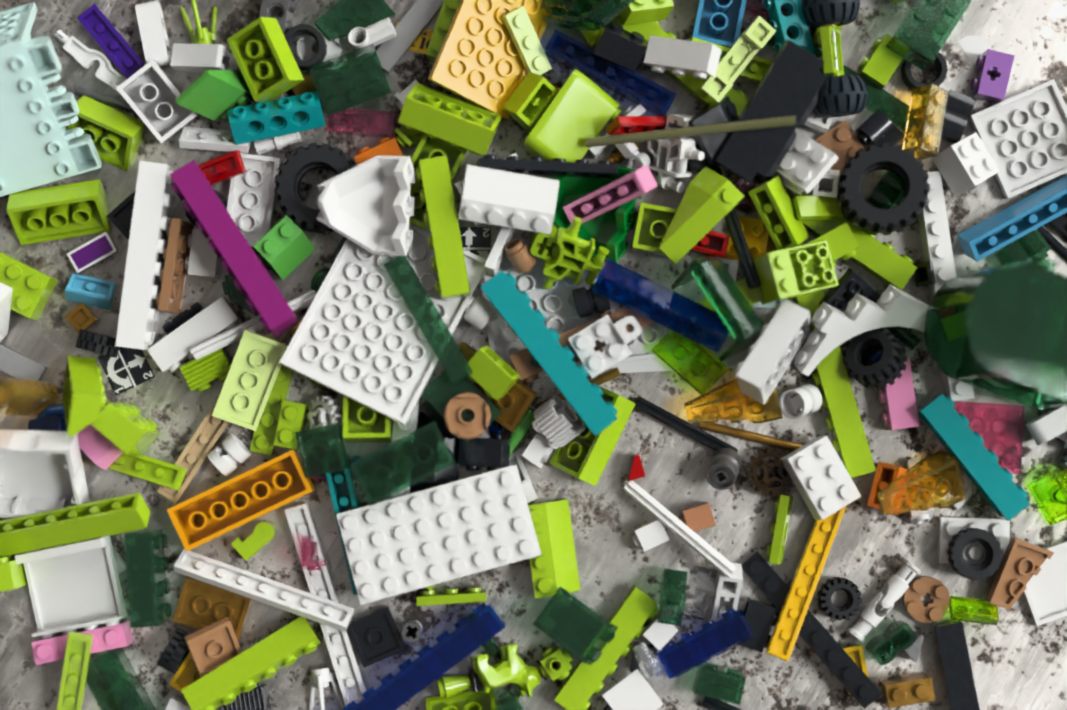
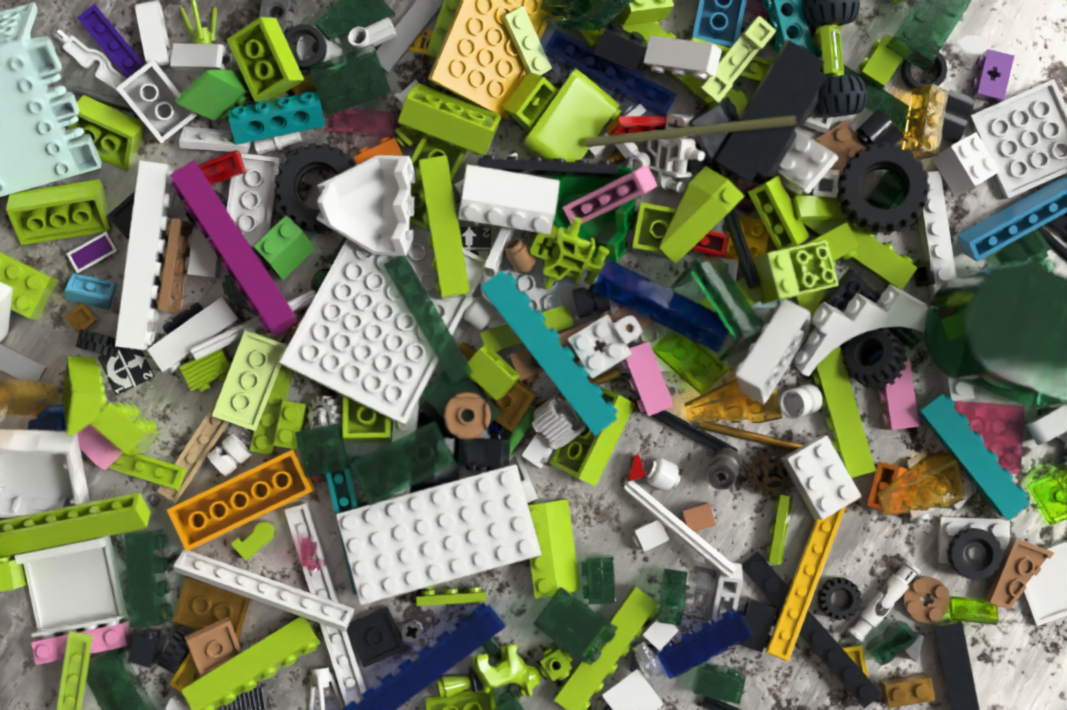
none -> black brick [127,627,168,668]
none -> lime tile [480,304,574,352]
none -> clear green brick [581,555,616,605]
none -> bright pink brick [621,341,674,416]
none -> white head [645,458,681,491]

